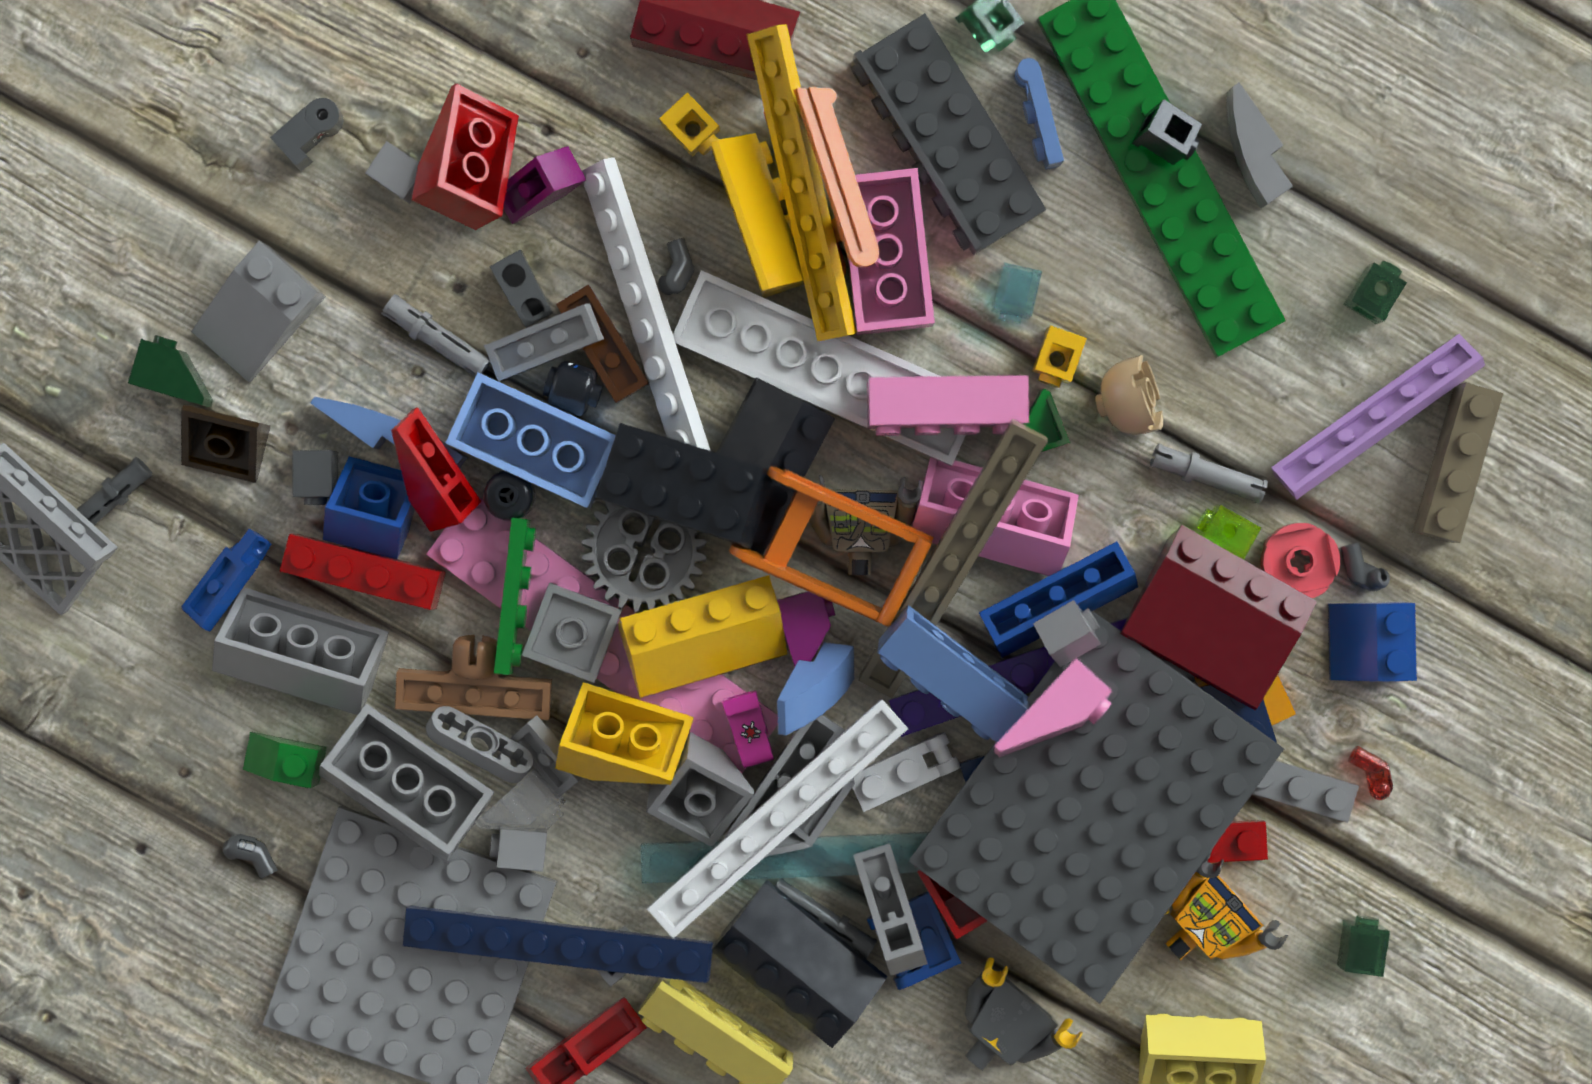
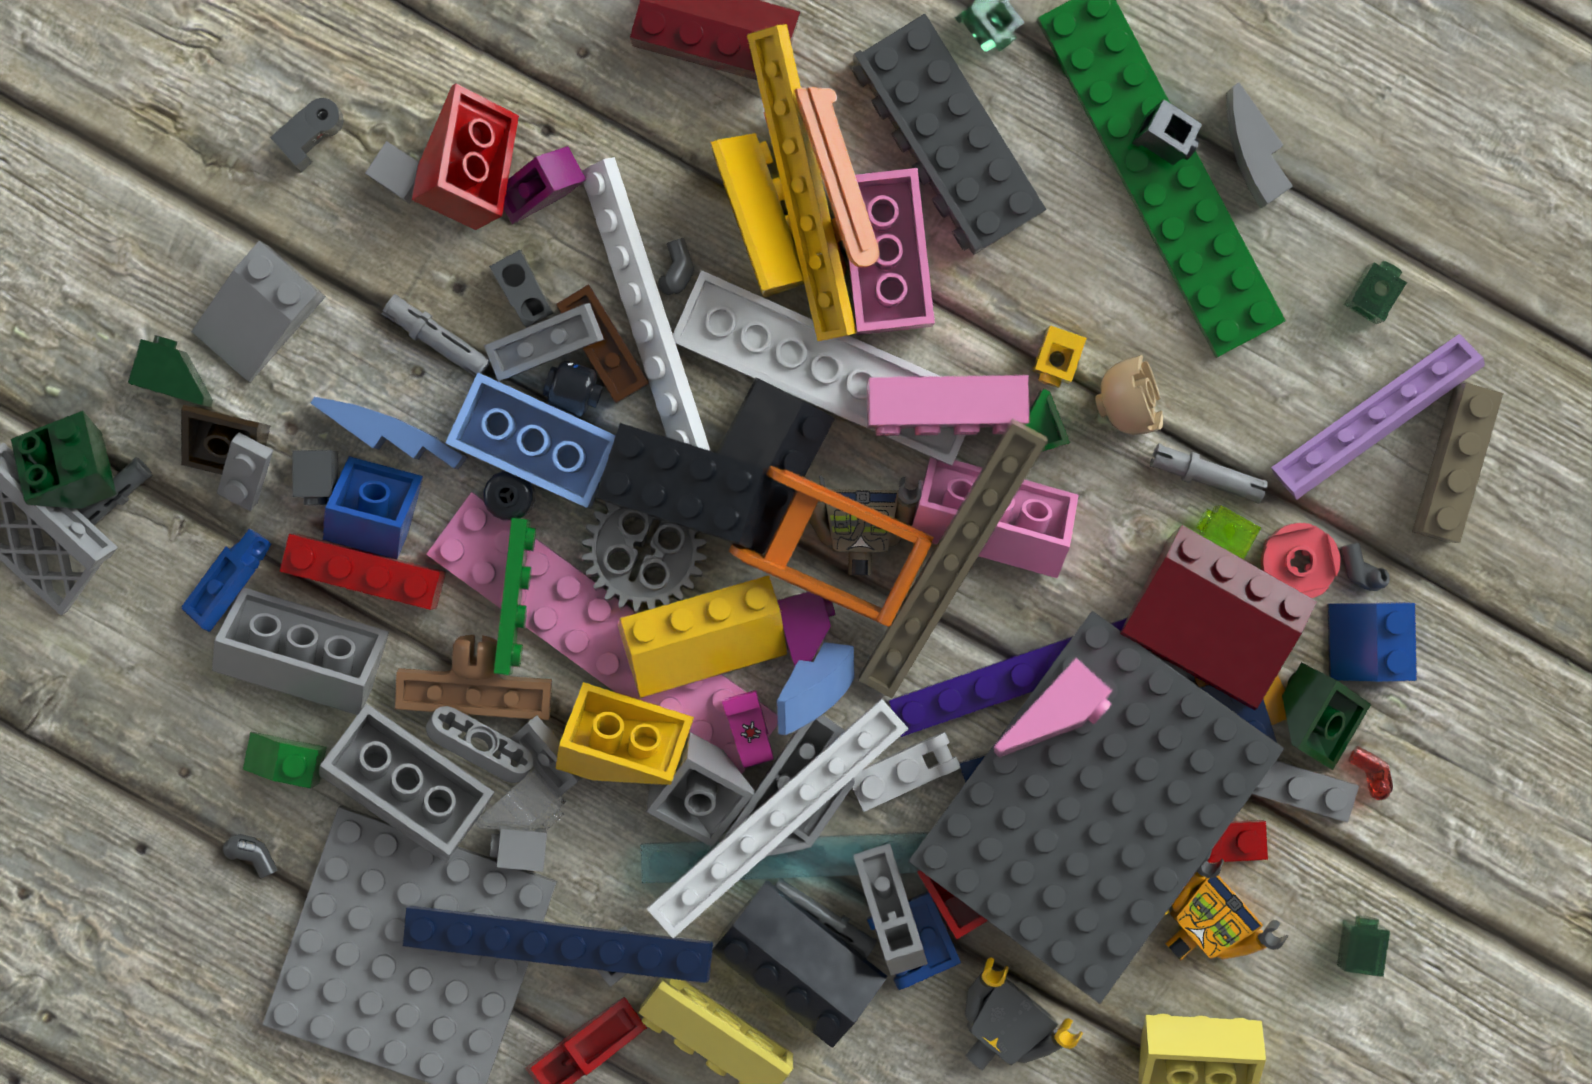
red slope [391,407,482,532] -> none
light grey tile [522,583,623,683] -> none
yellow brick [659,92,720,157] -> none
medium blue brick [878,605,1030,743] -> none
blue brick [979,541,1139,658] -> none
clear light blue brick [991,262,1042,324] -> none
medium blue plate [1014,58,1064,170] -> none
light grey brick [1033,600,1101,668] -> none
none -> dark green slope [11,410,117,509]
none -> light grey plate [217,433,273,511]
none -> dark green slope [1282,662,1371,770]

